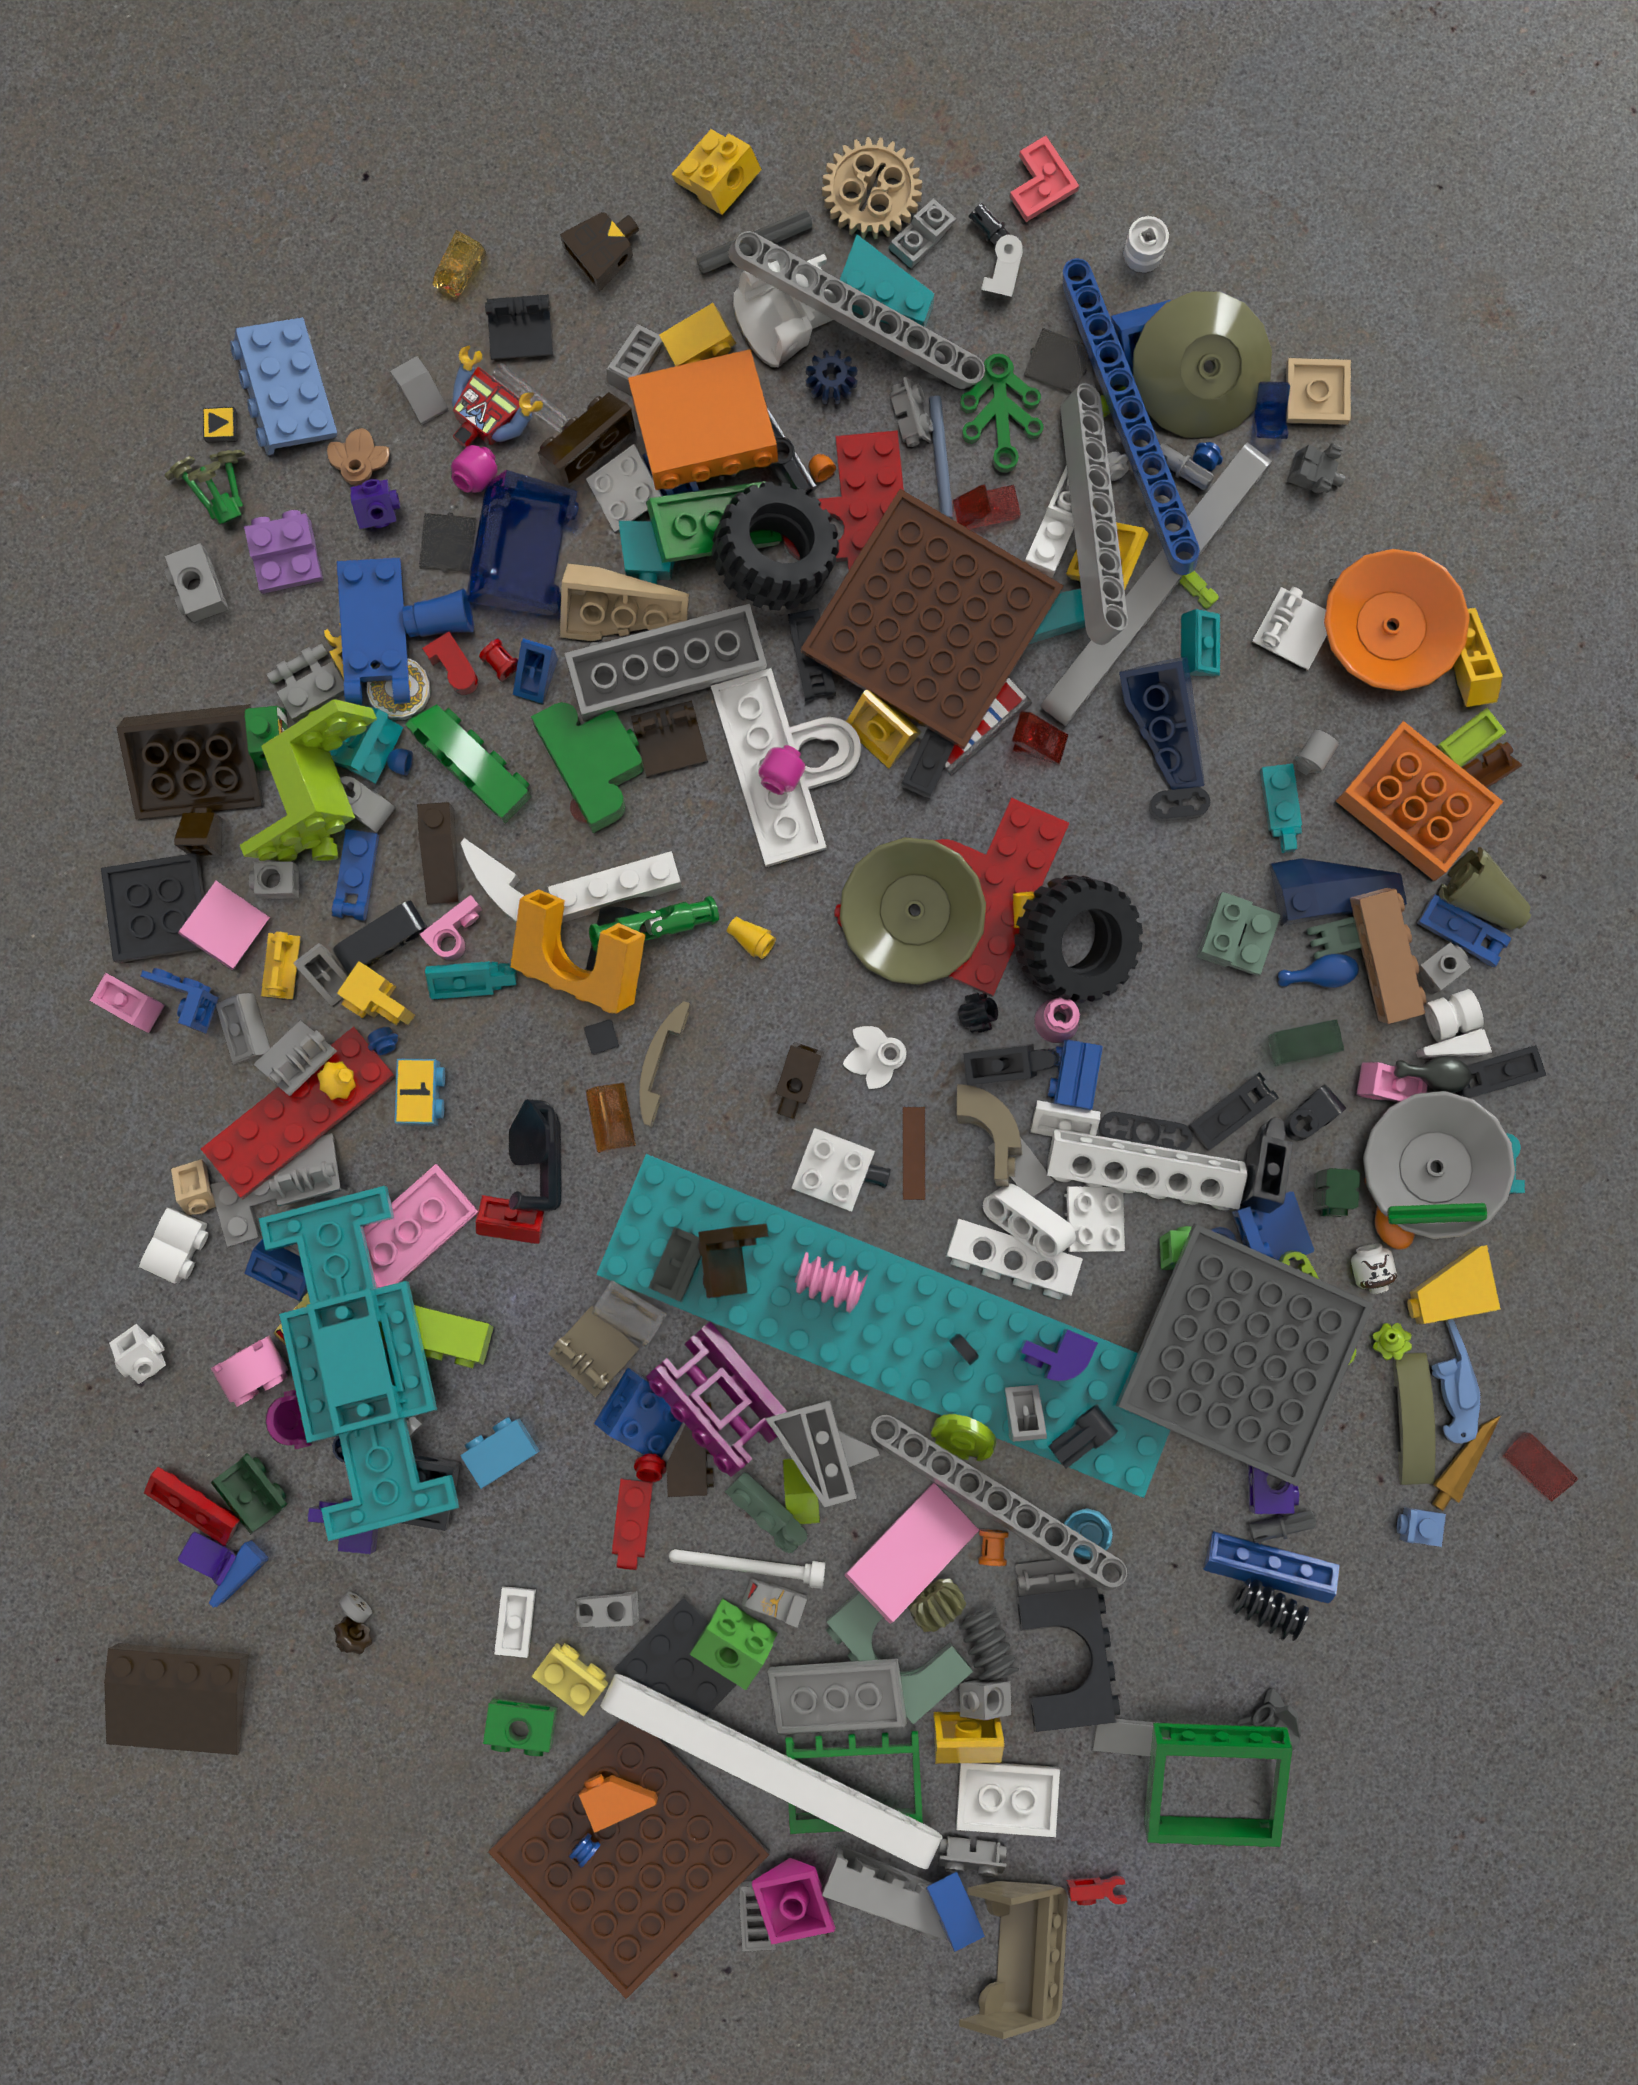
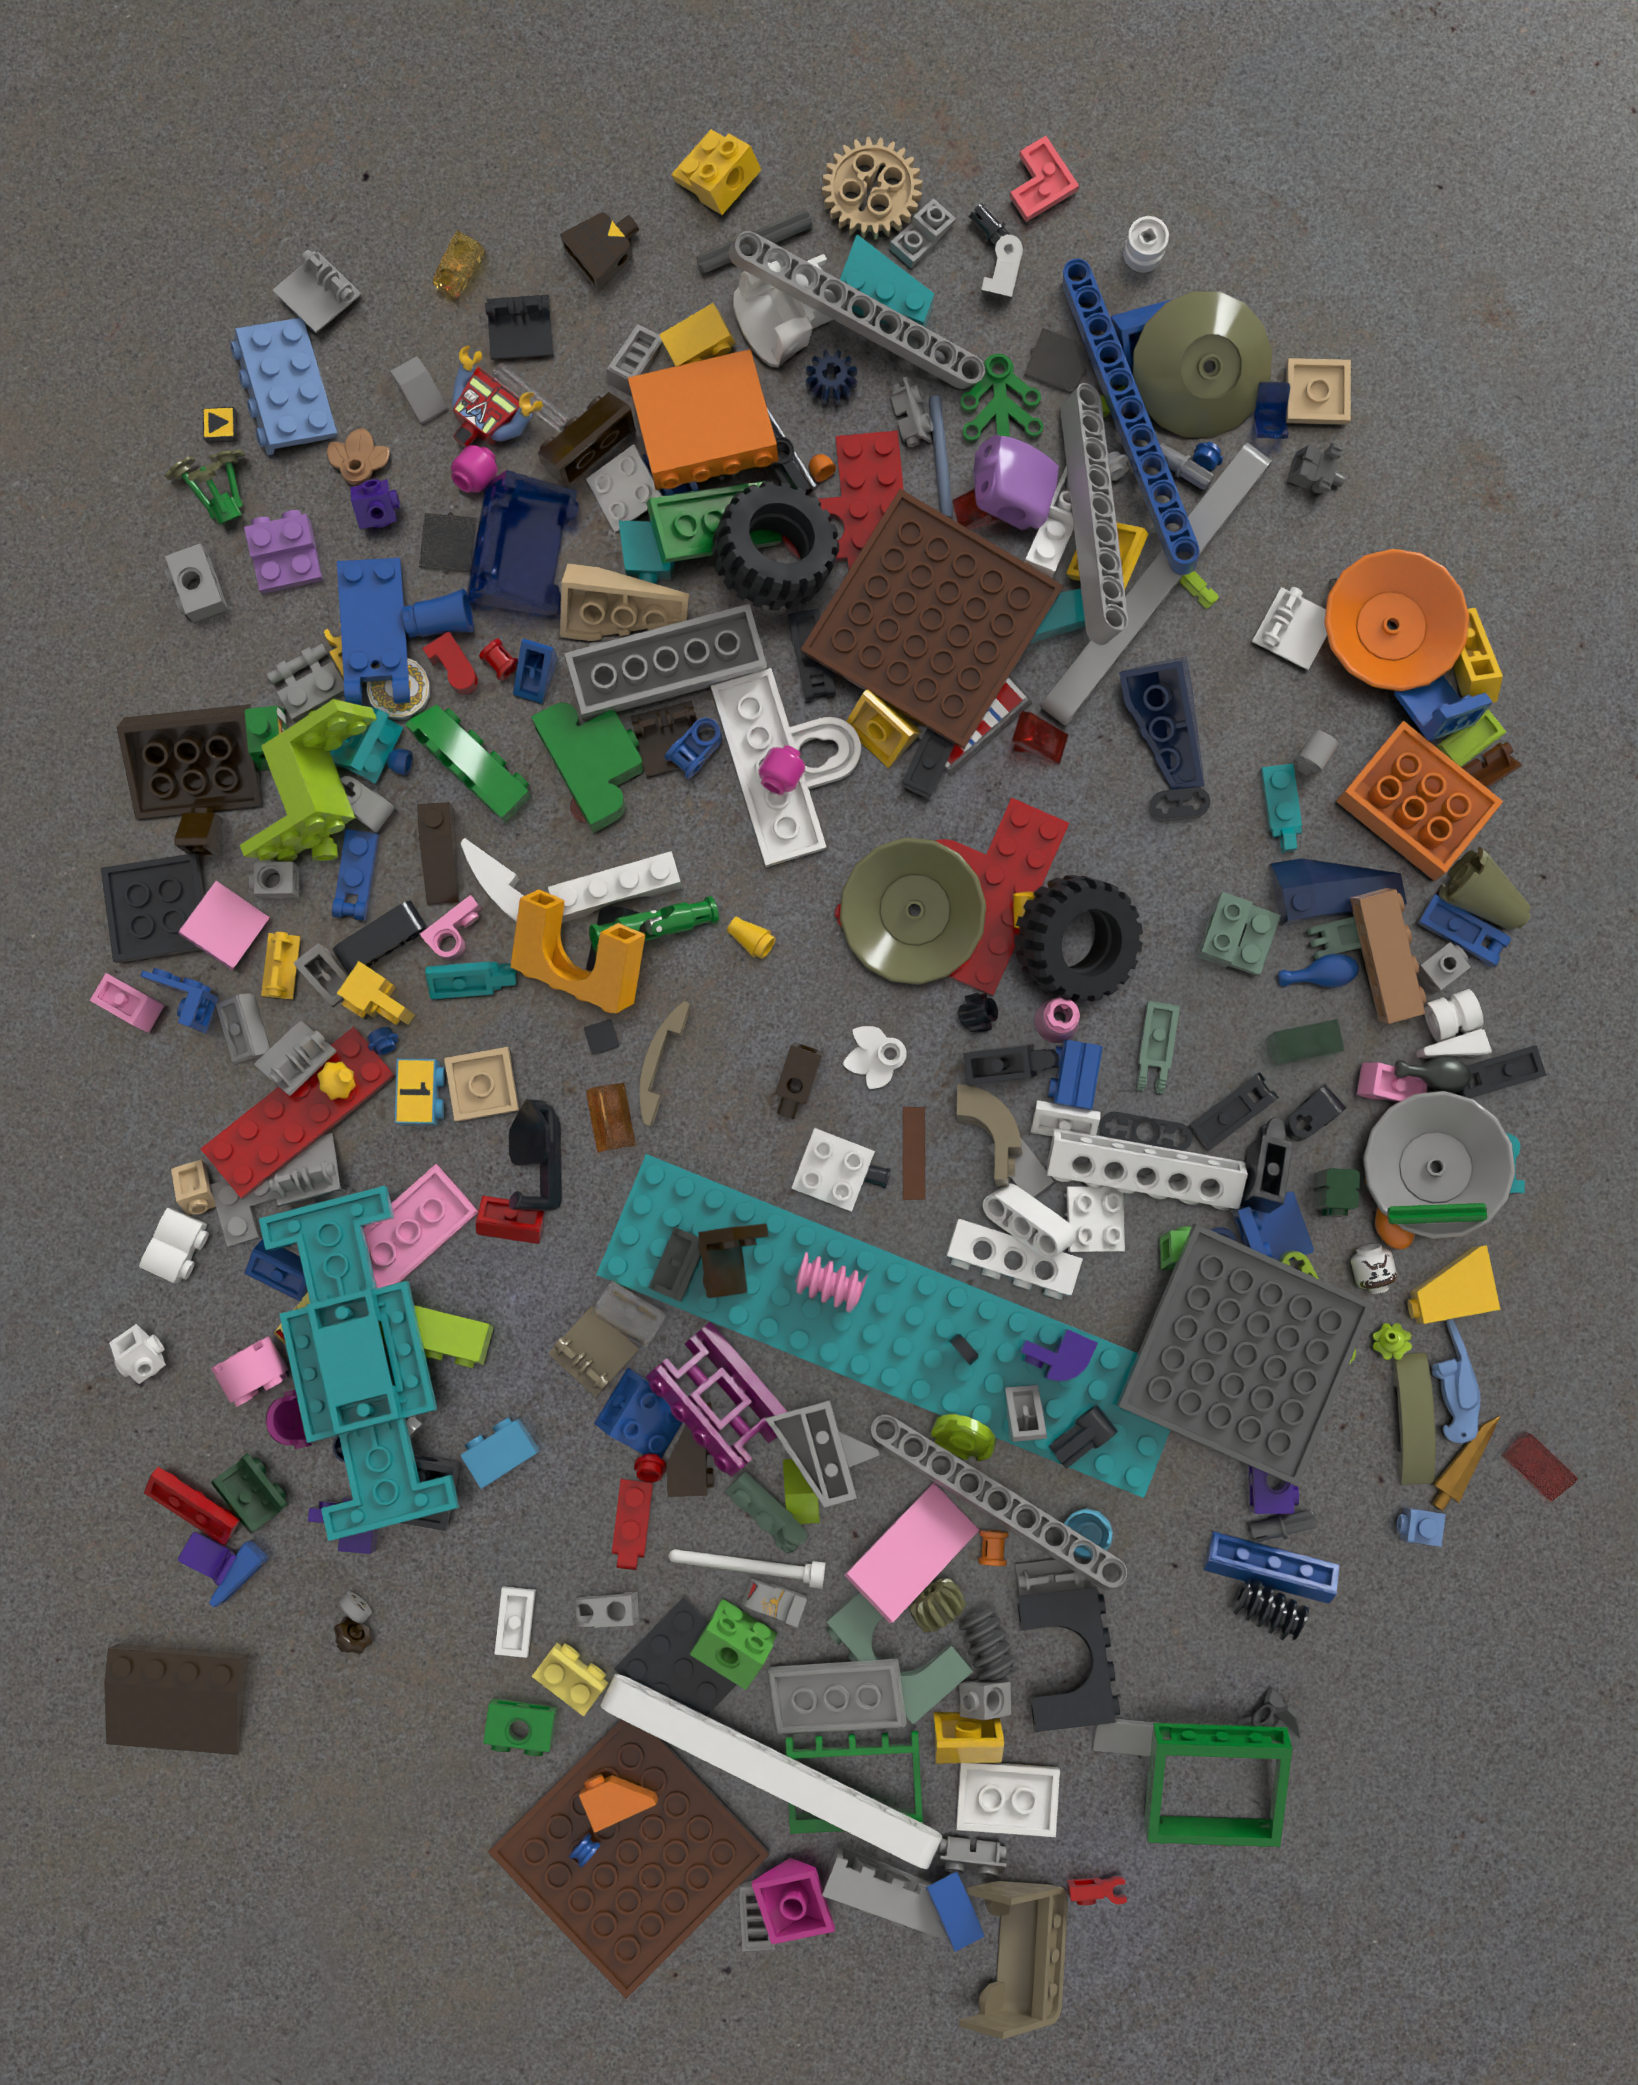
teal slope [1181,609,1220,676] -> none
none -> light grey hinge [272,250,362,333]
none -> tan plate [444,1047,519,1122]
none -> blue piece [664,717,722,779]
none -> medium lavender piece [973,434,1059,530]
none -> sand green hinge [1136,1001,1180,1094]
none -> blue bracket [1394,675,1492,741]

